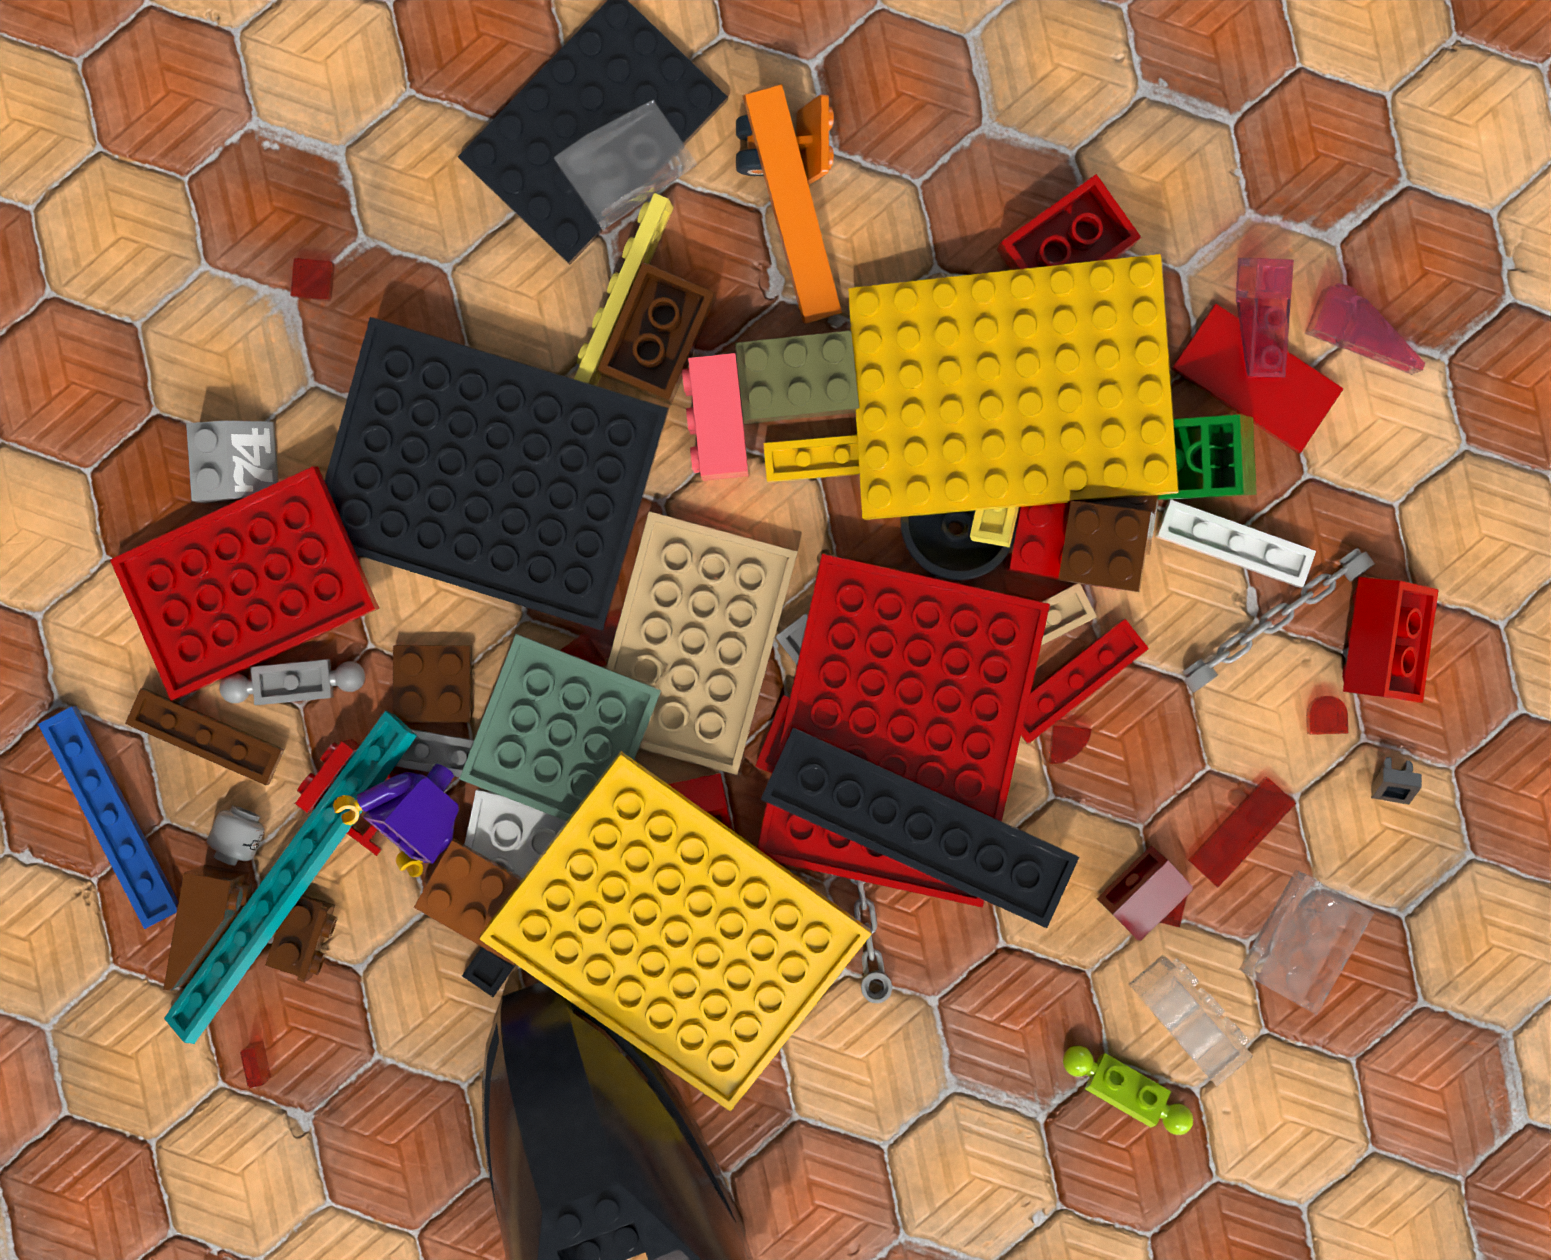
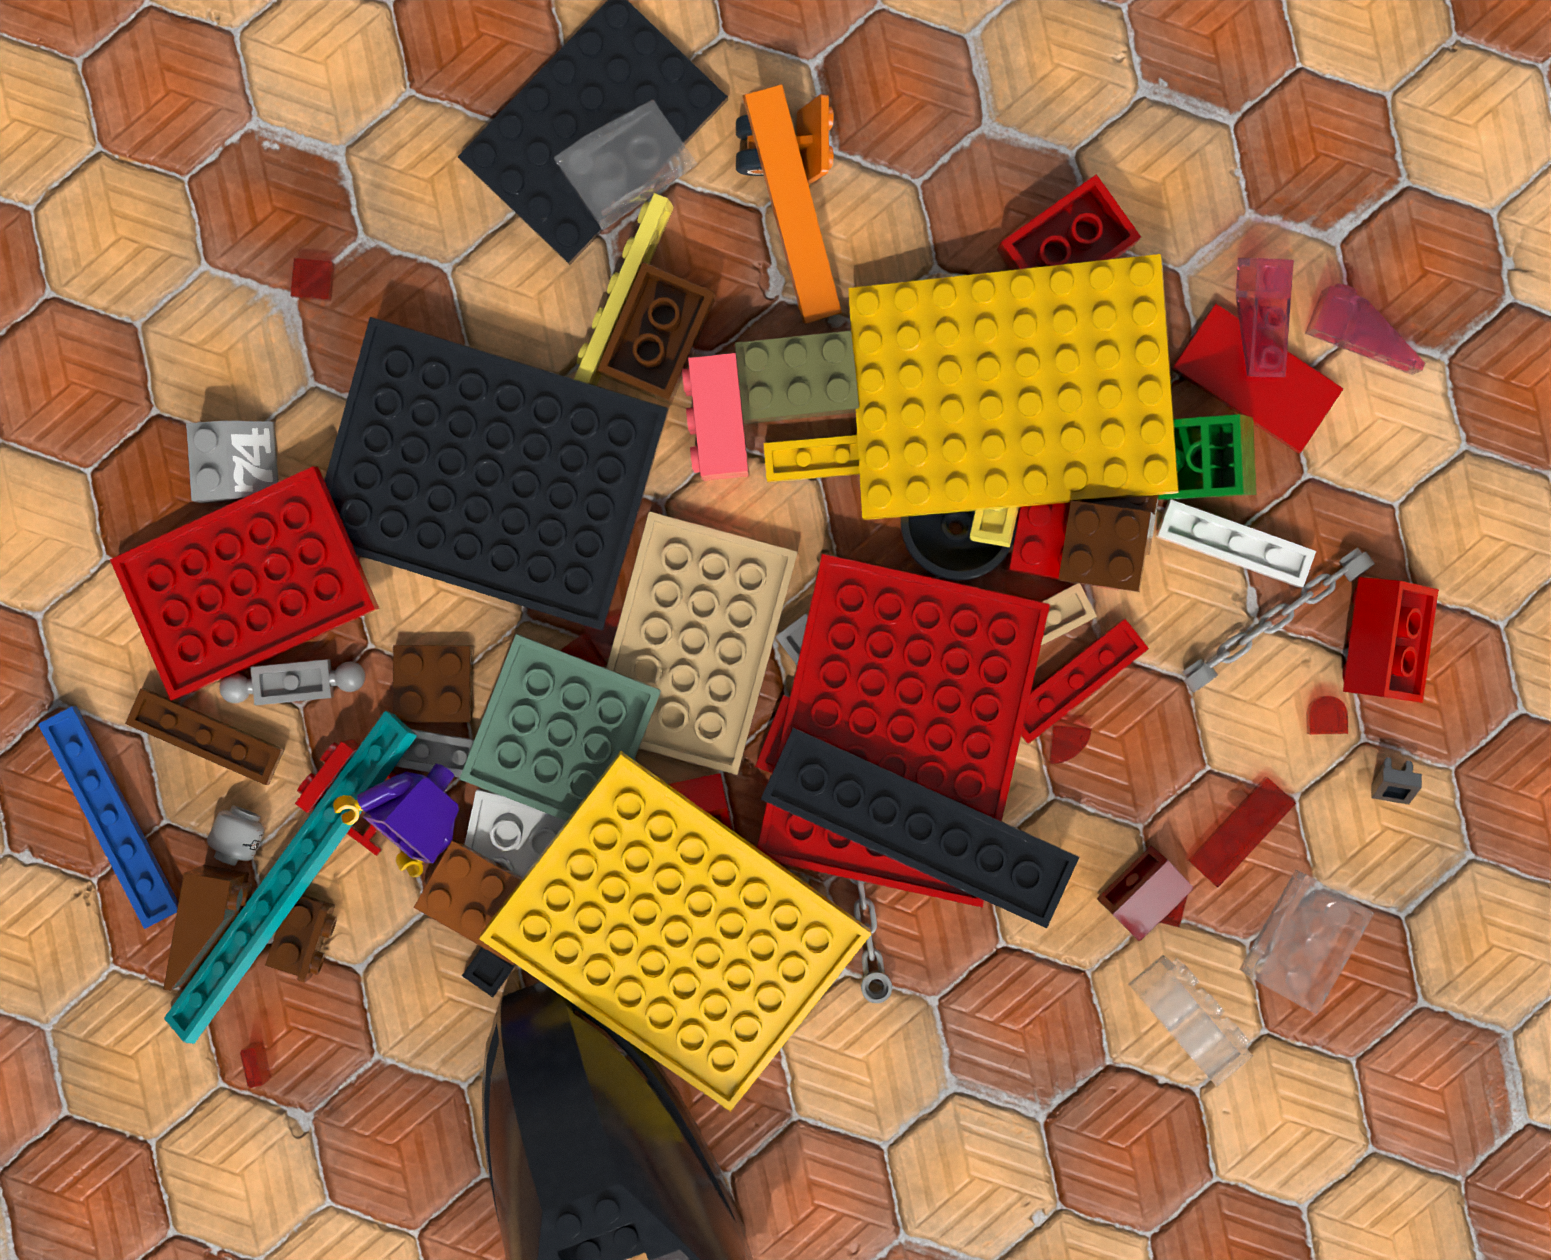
lime plate [1063,1046,1193,1135] -> none

